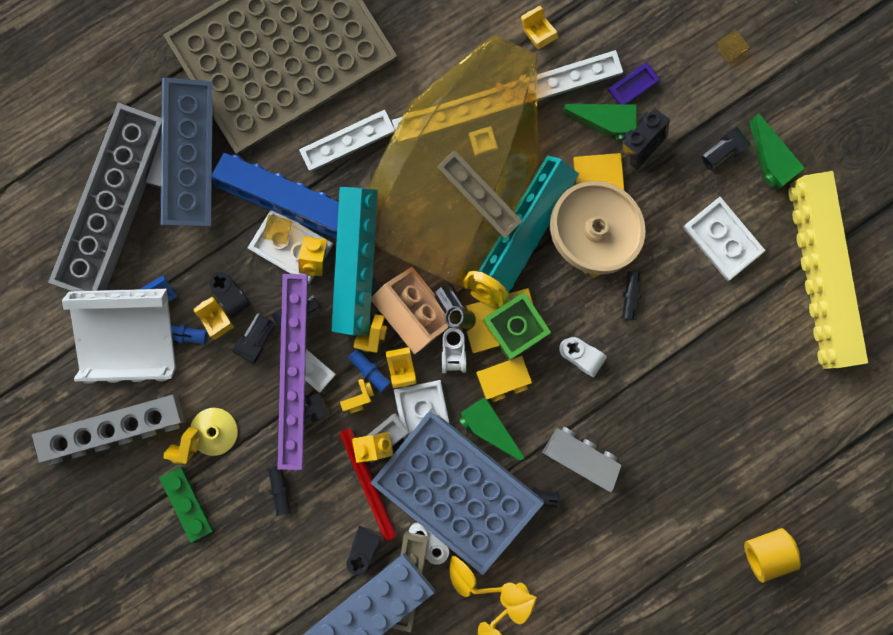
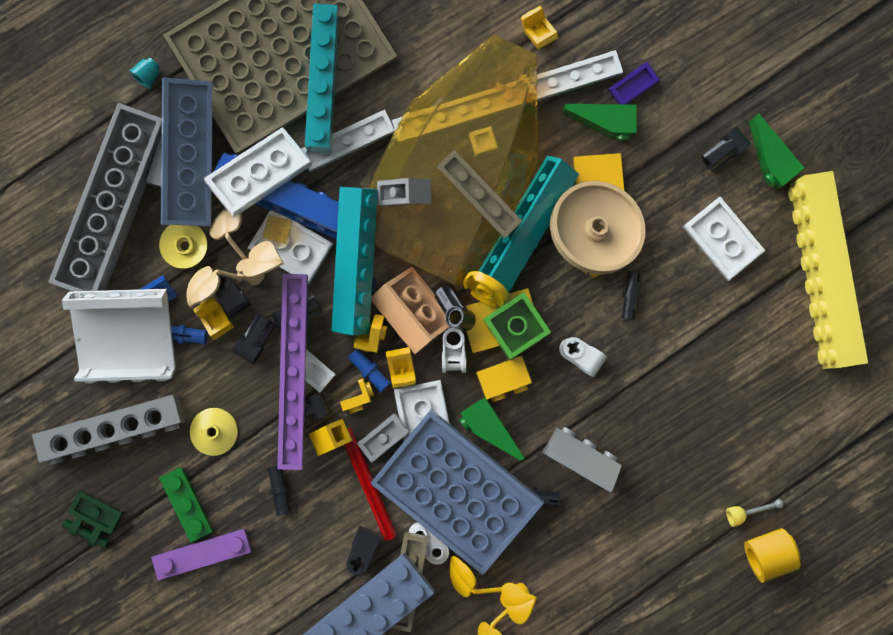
yellow bracket [164,427,200,464] -> none
yellow bracket [298,236,327,276] -> none
yellow bracket [352,432,393,463] -> none
black plate [622,108,670,170] -> none
clear yellow tile [715,29,750,63] -> none
none -> dark green plate [61,490,124,549]
none -> teal hat [129,58,160,89]
none -> medium lavender plate [151,528,252,580]
none -> light yellow dish [159,225,208,269]
none -> tan plant [187,208,284,308]
none -> white tile [204,127,312,218]
none -> teal brick [305,4,340,153]
none -> yellow brick [309,419,352,456]
none -> light grey slope [377,178,432,206]
none -> hinge [726,499,784,527]

